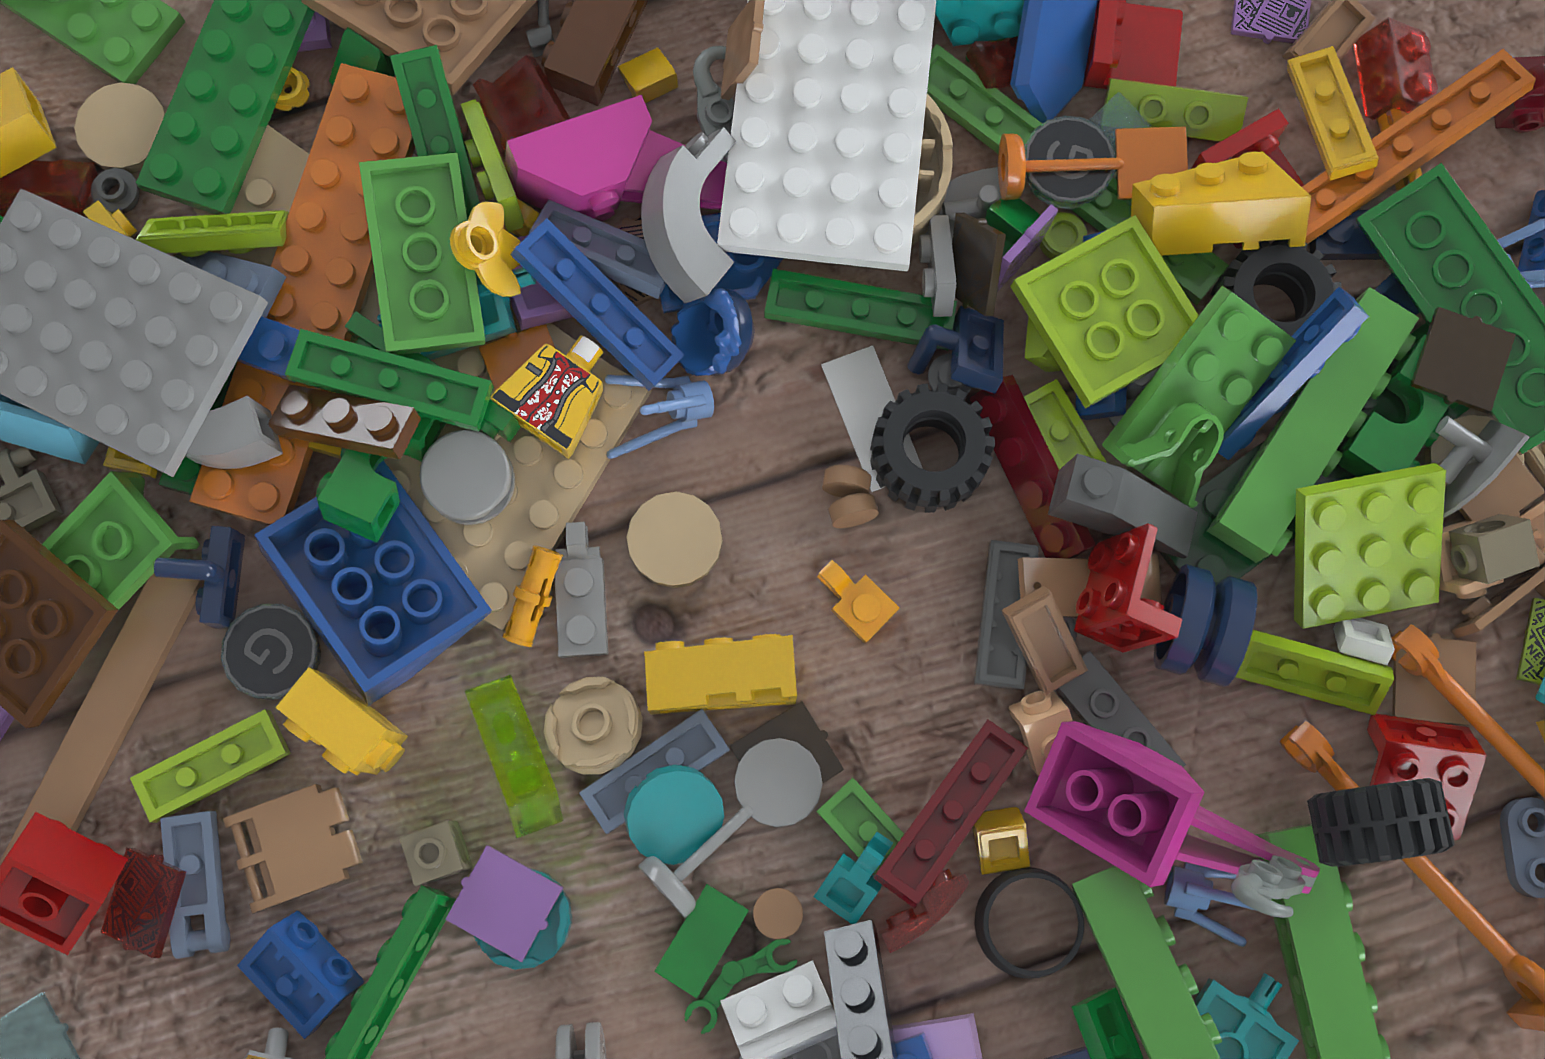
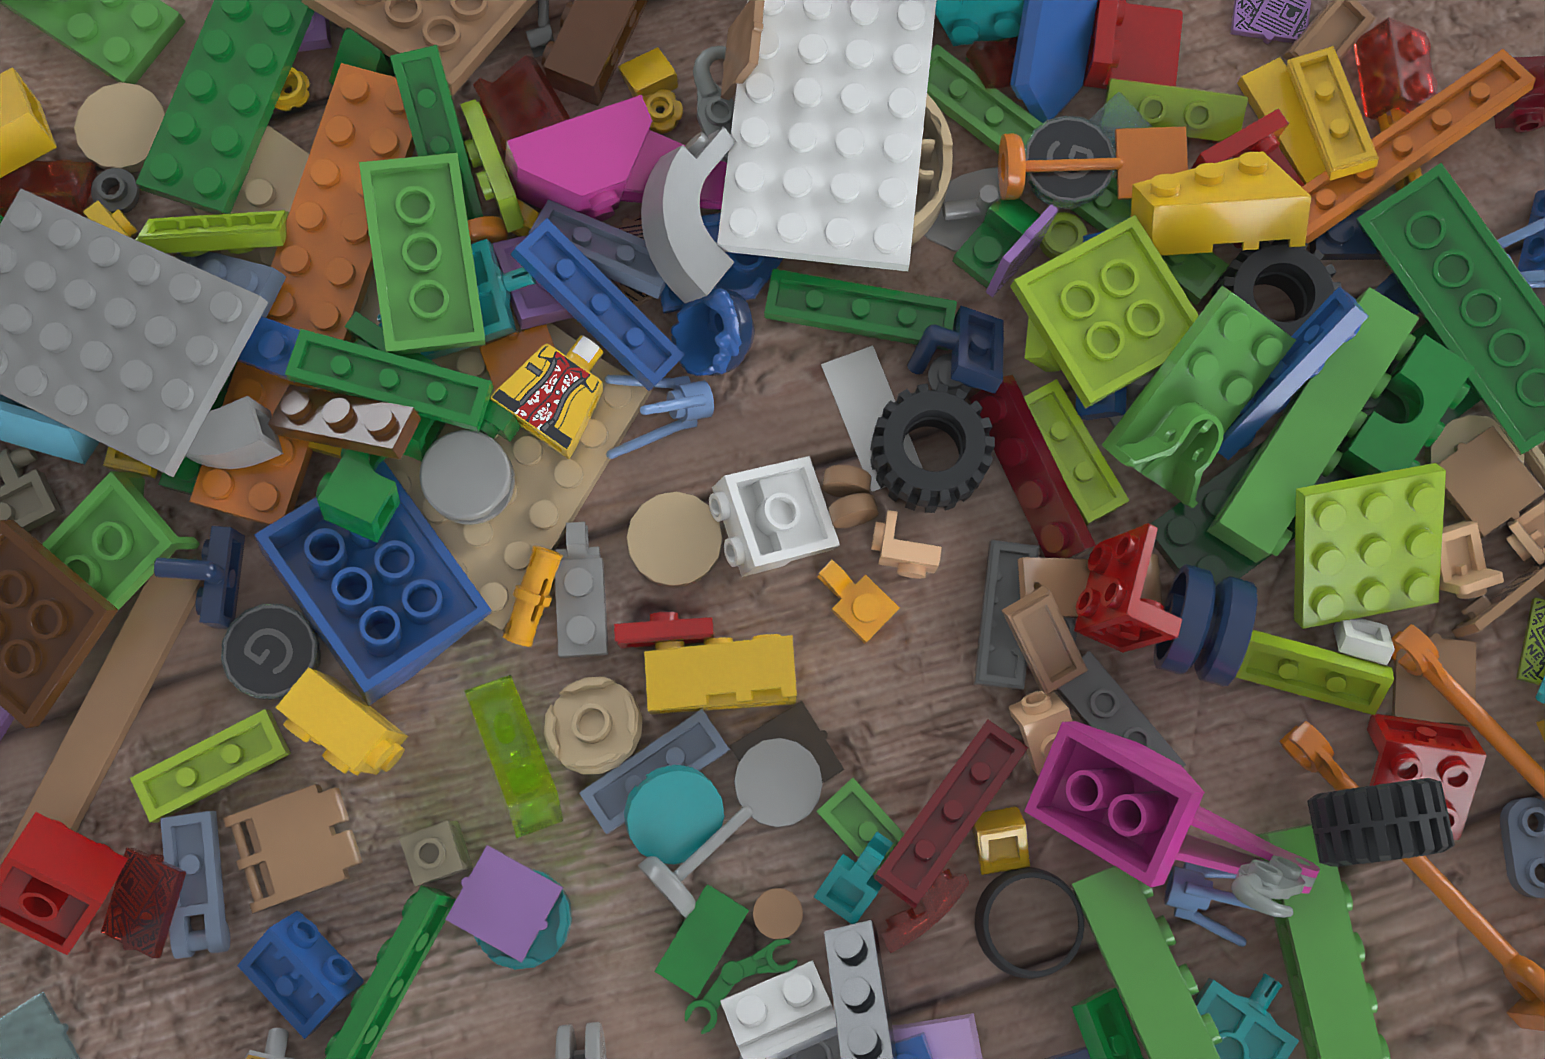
yellow plate [450,202,521,297] -> none
light grey plate [919,215,957,317] -> none
dark brown piece [952,212,1006,316] -> none
dark grey slope [1048,453,1198,559] -> none
dark brown piece [1410,307,1516,414] -> none
light grey shield [1435,416,1529,518] -> none
dark tan brick [1449,514,1540,584] -> none
none -> red plate [614,612,715,649]
none -> yellow plate [643,89,683,134]
none -> white plate [709,456,840,577]
none -> light nougat bracket [871,510,942,579]
none -> yellow tile [1237,57,1326,185]

